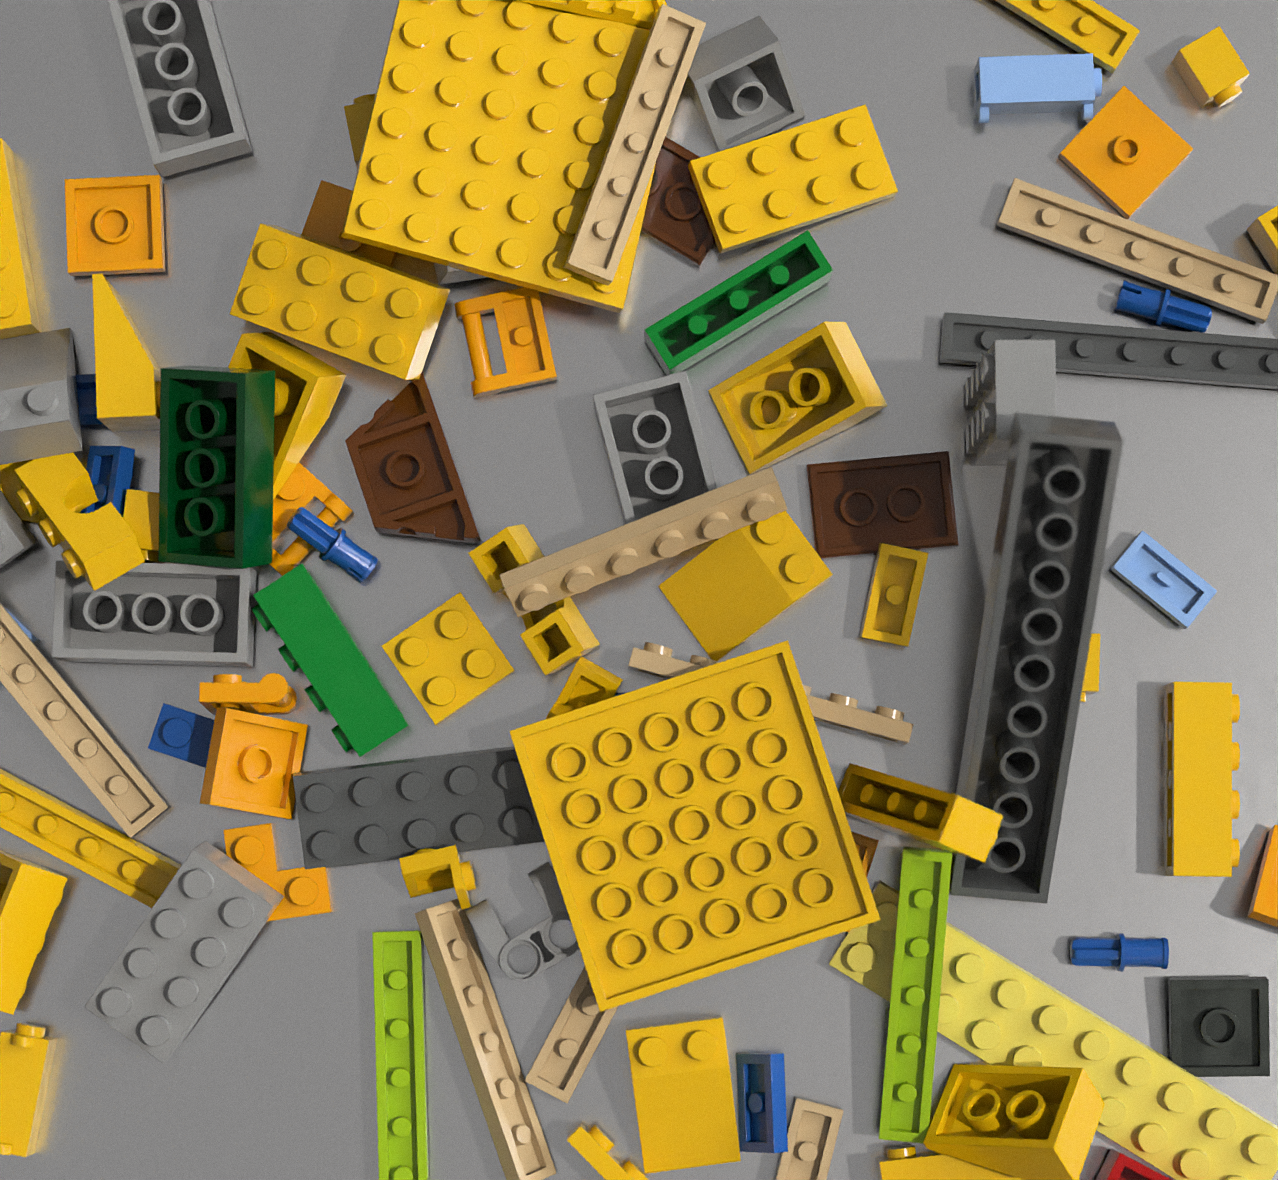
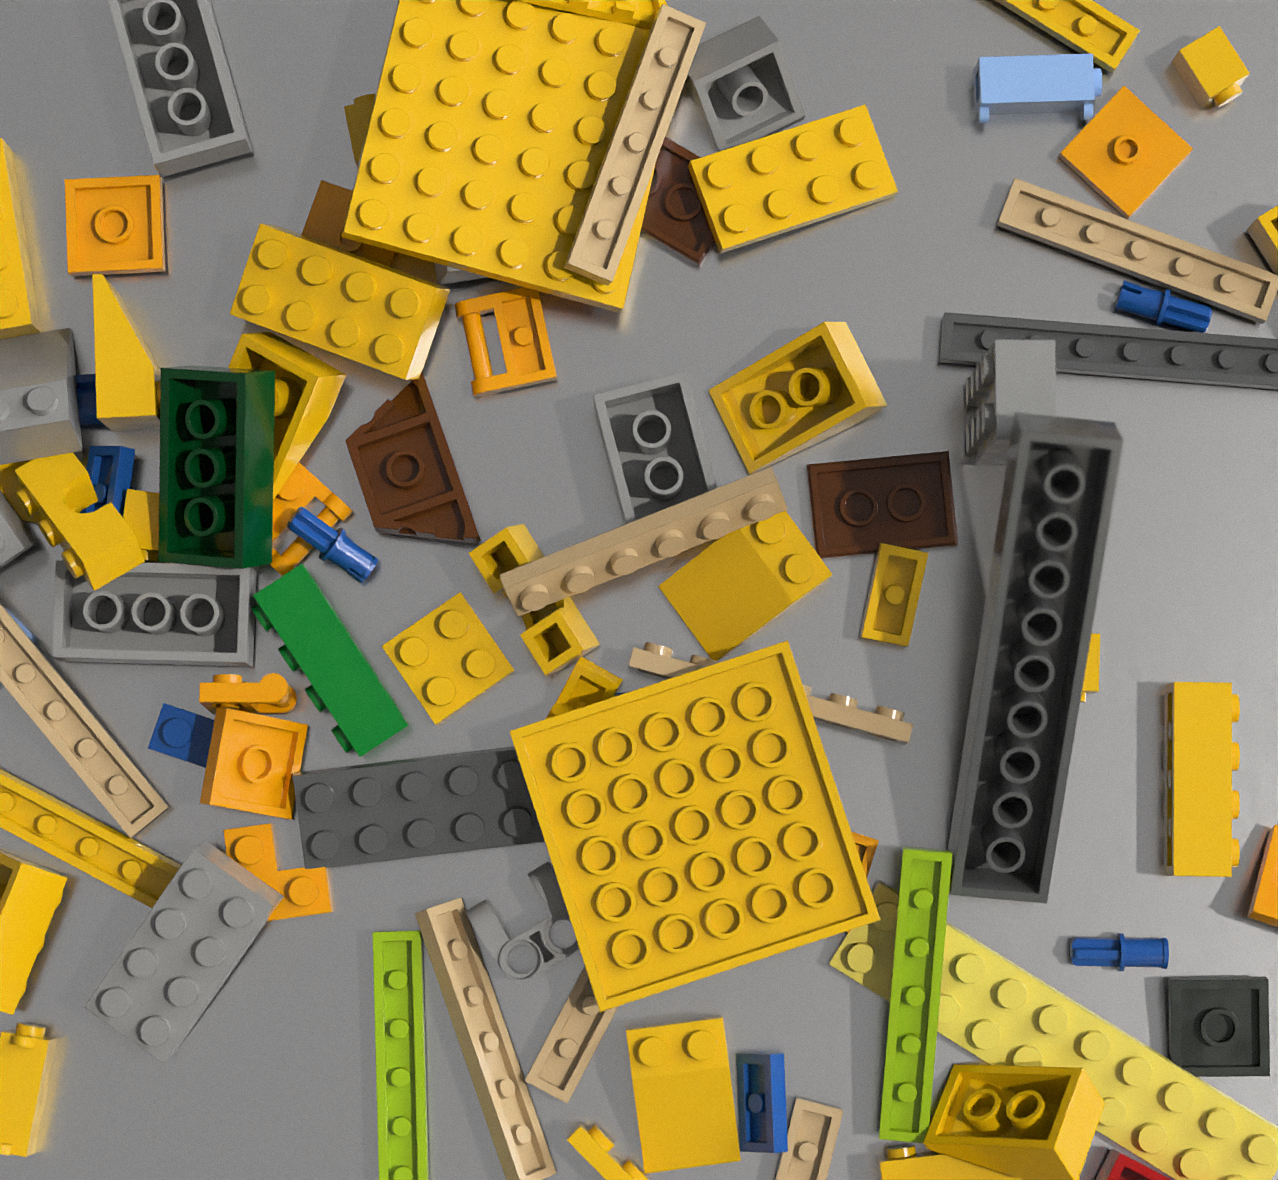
yellow bracket [399,845,477,909] -> none
green brick [644,230,833,375] -> none
yellow brick [838,763,1003,863] -> none
light blue plate [1111,531,1217,629] -> none

